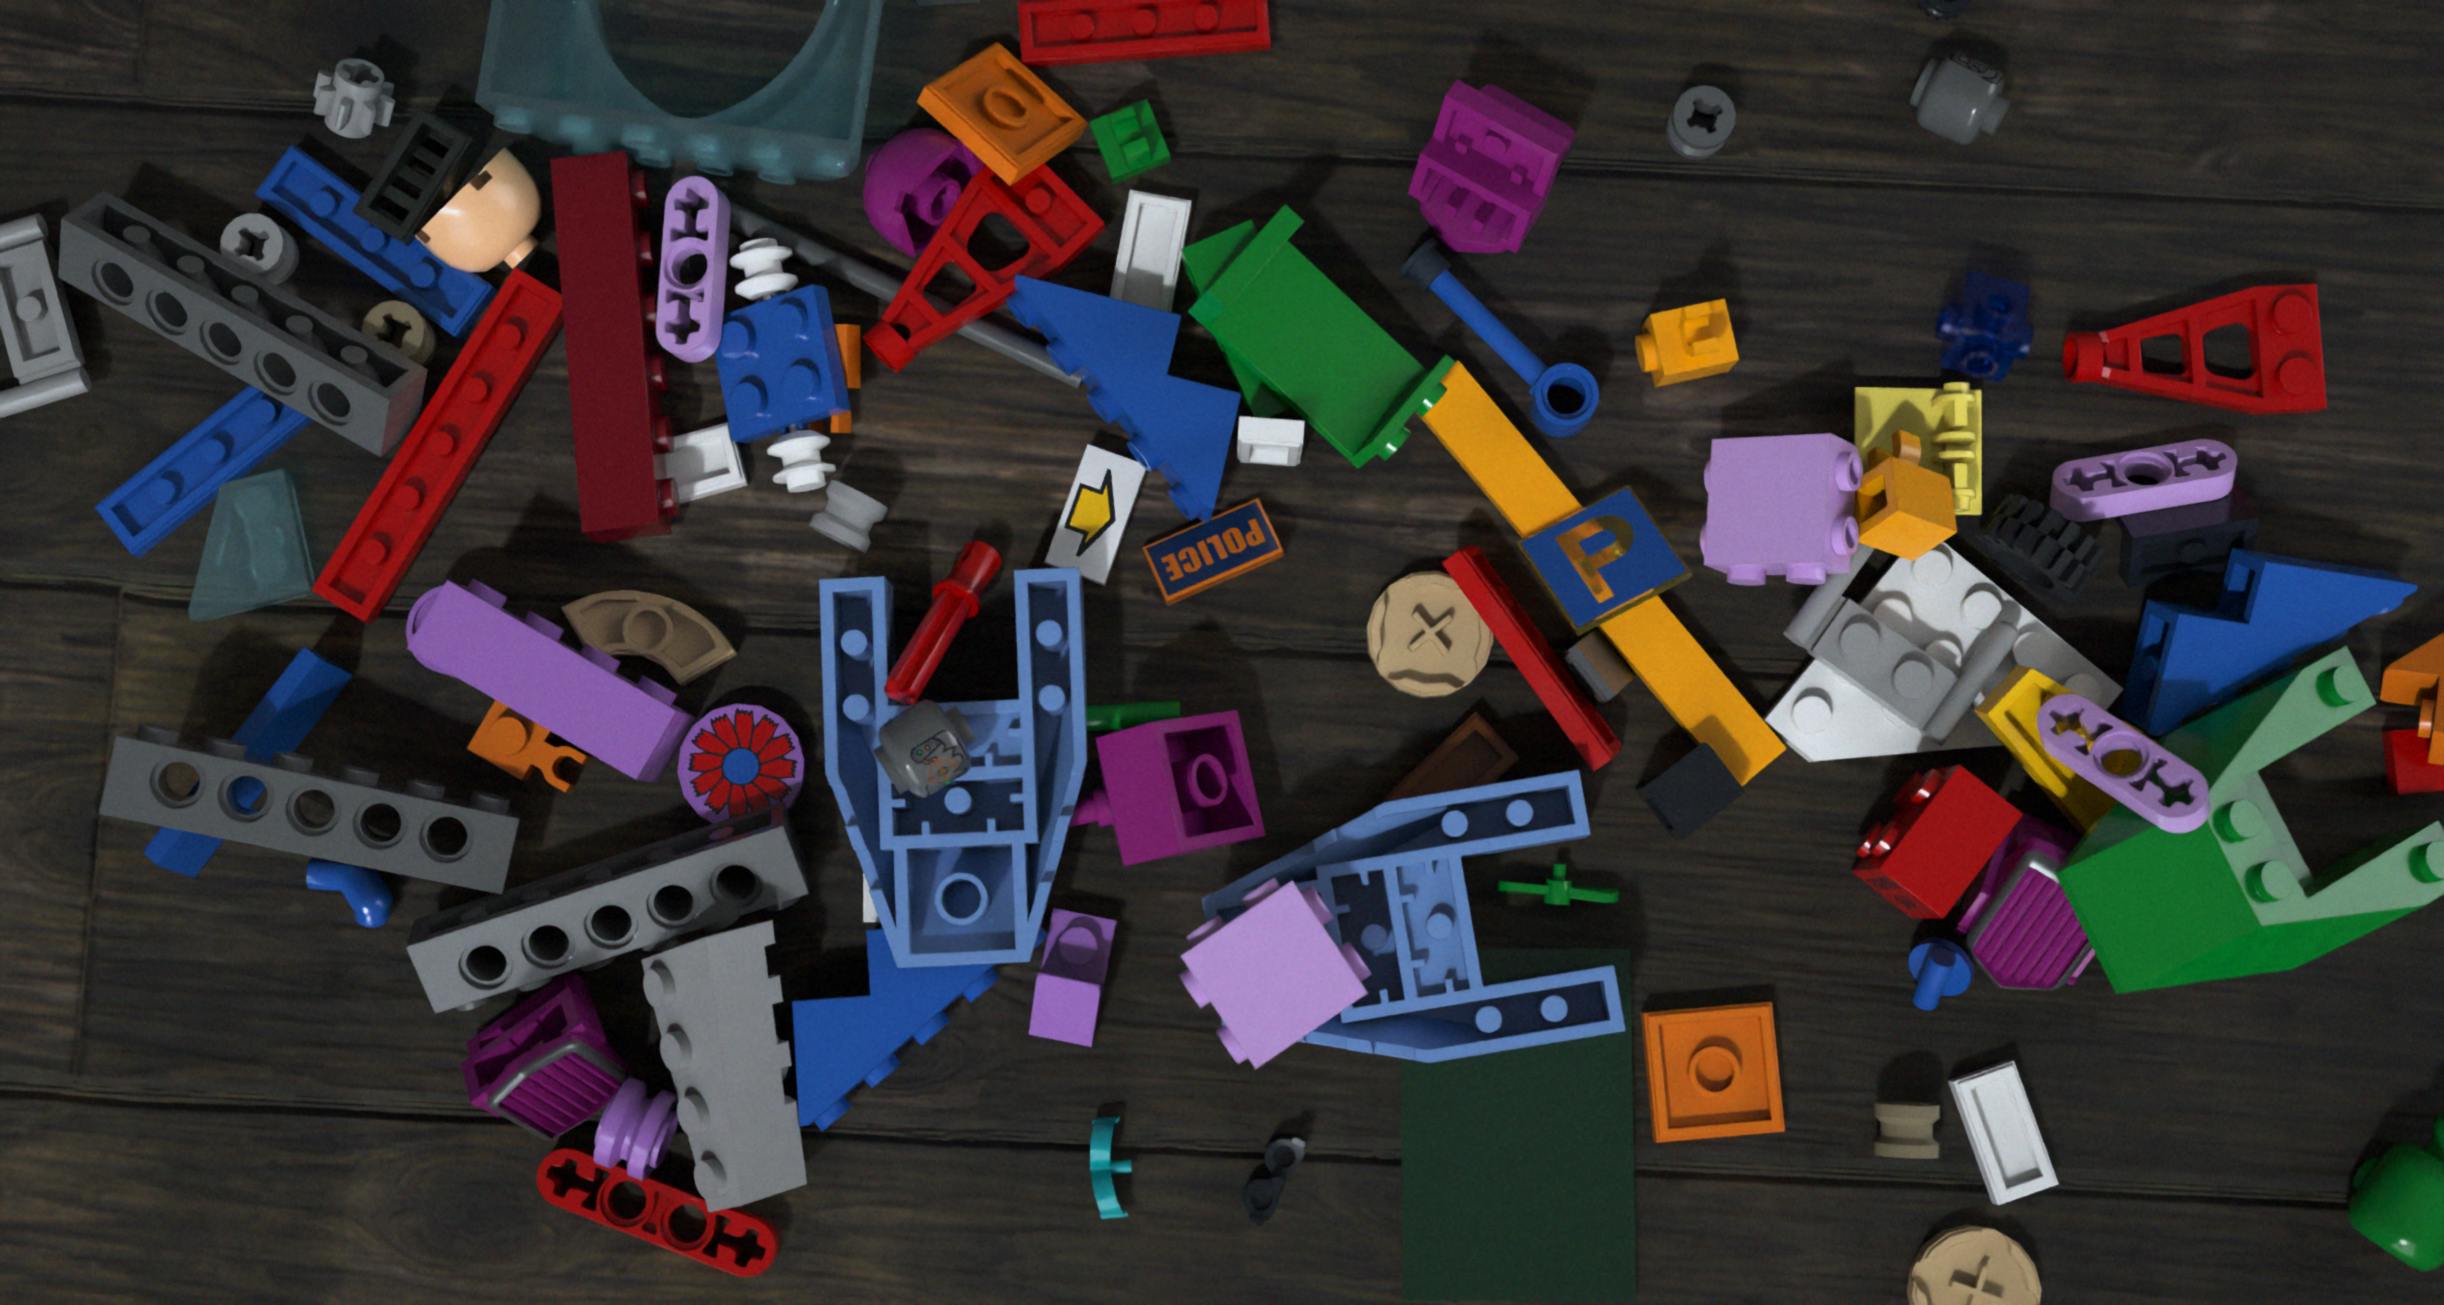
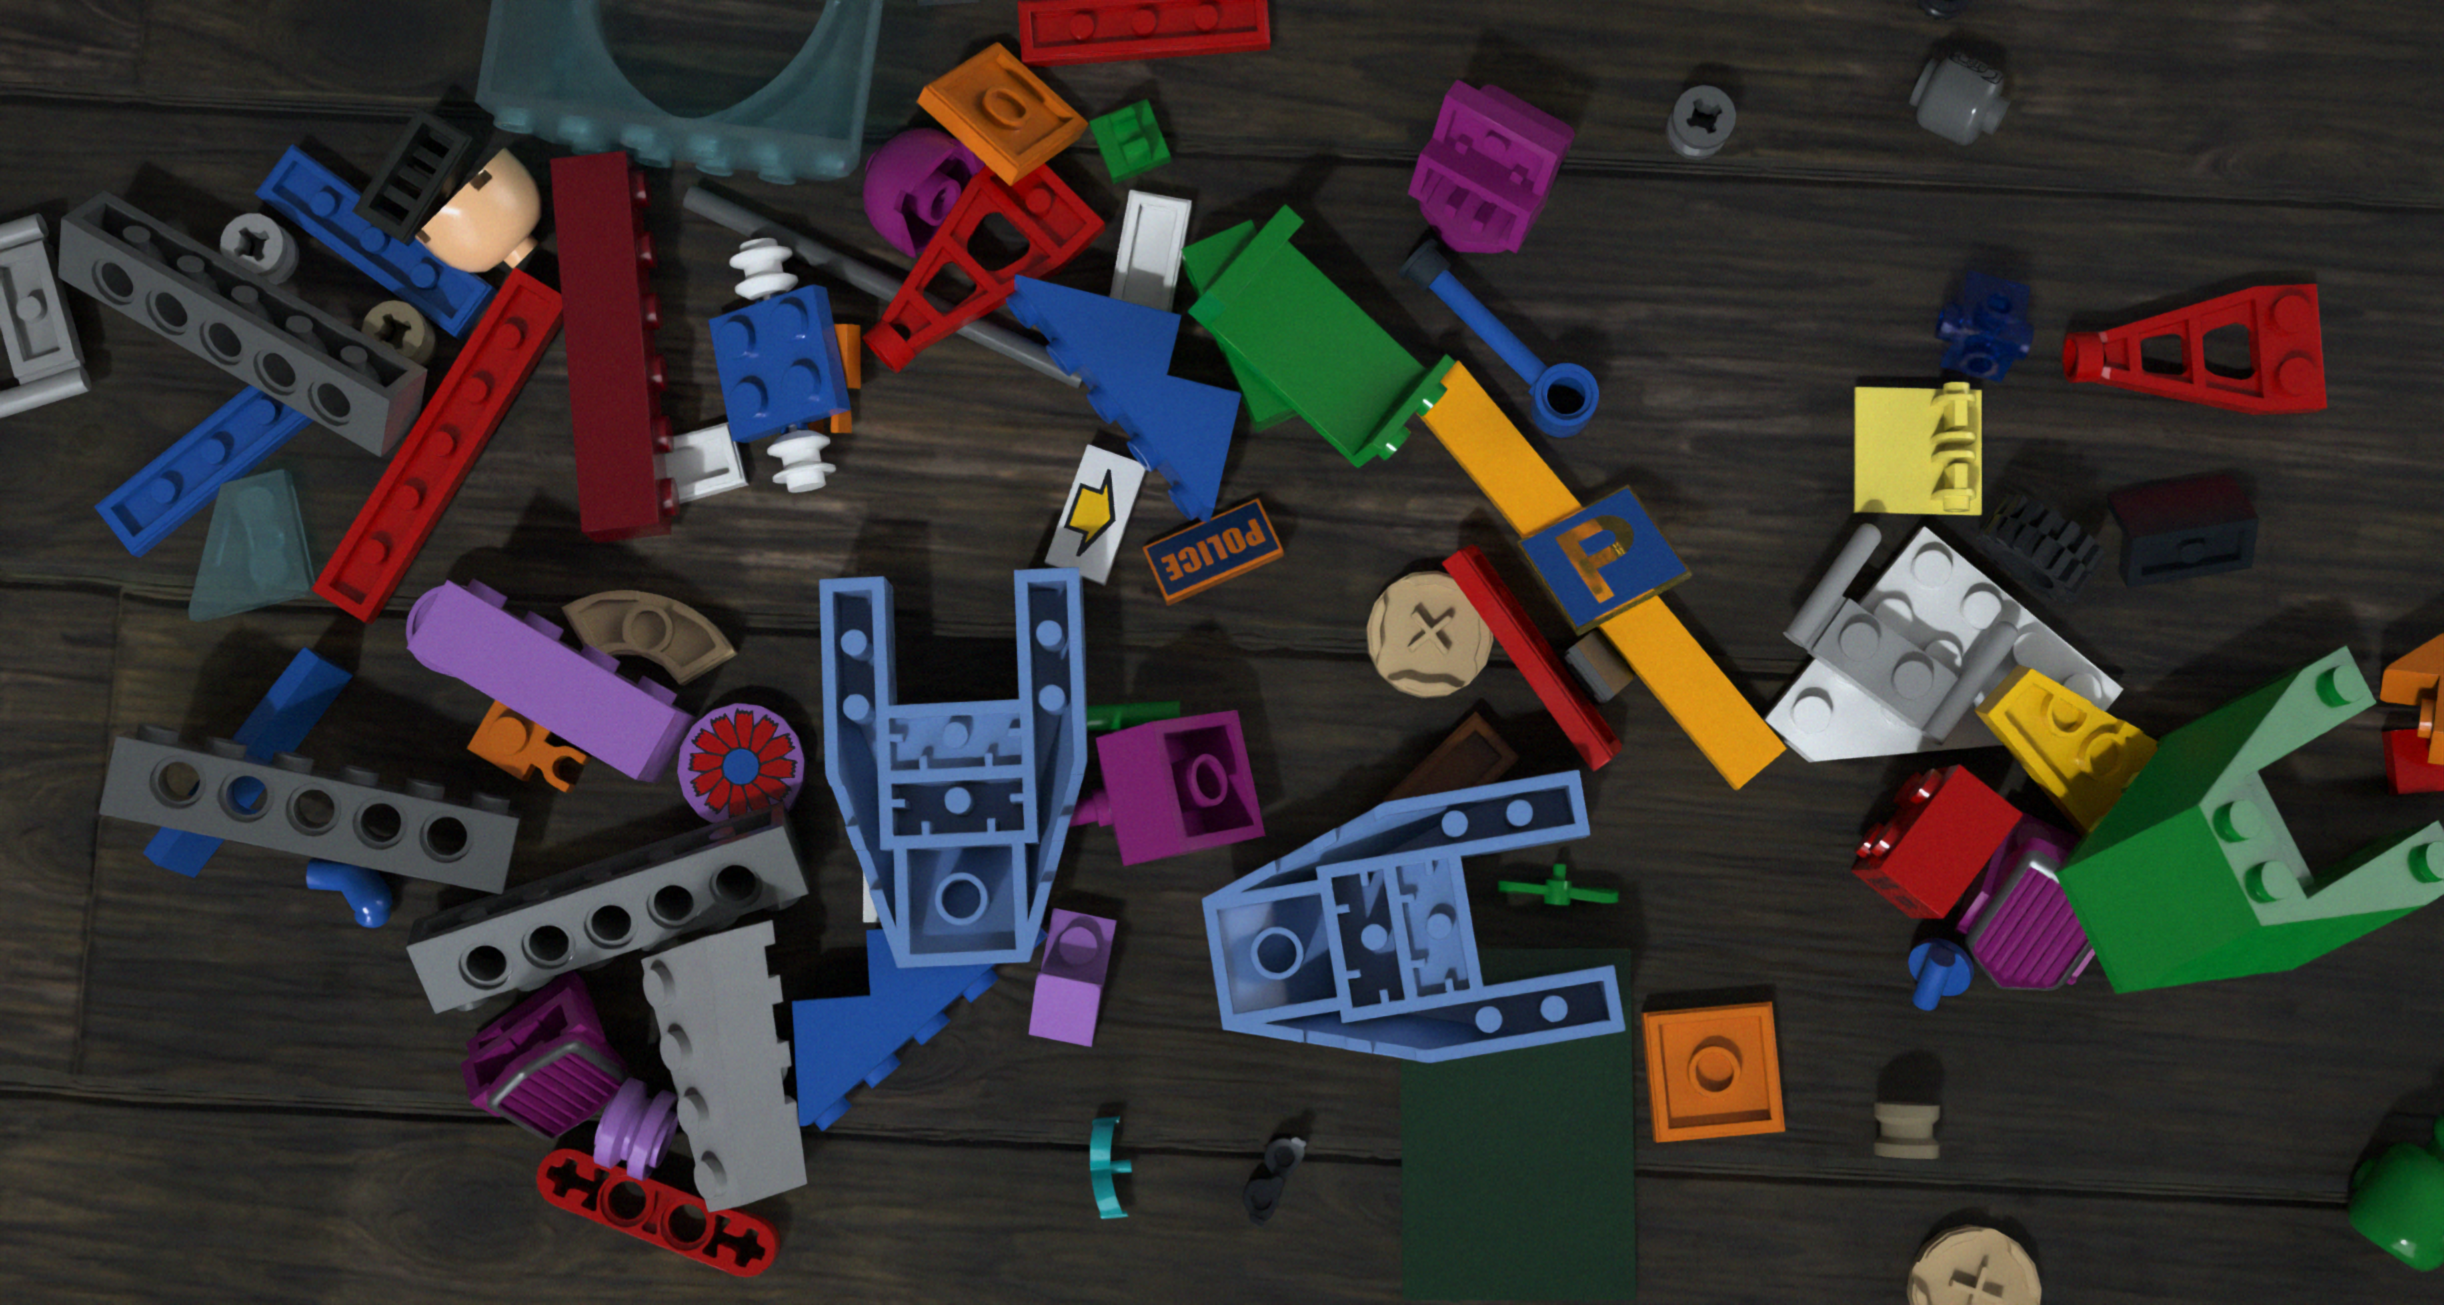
light grey gear [313,58,395,138] -> none
lavender beam [656,176,731,363] -> none
light grey wheel [808,480,888,554] -> none
dark grey head [873,700,976,798] -> none
red axle [884,541,1002,706] -> none
lavender brick [1179,878,1371,1069] -> none
white tile [1237,416,1305,466] -> none
light orange brick [1635,298,1739,388] -> none
black panel [1635,743,1745,840] -> none
lavender brick [1700,433,1863,586] -> none
light orange brick [1854,429,1957,561] -> none
white tile [1948,1059,2059,1205] -> none
lavender beam [2037,694,2211,833] -> none
lavender beam [2049,439,2237,522] -> none
blue slope [2118,548,2418,736] -> none

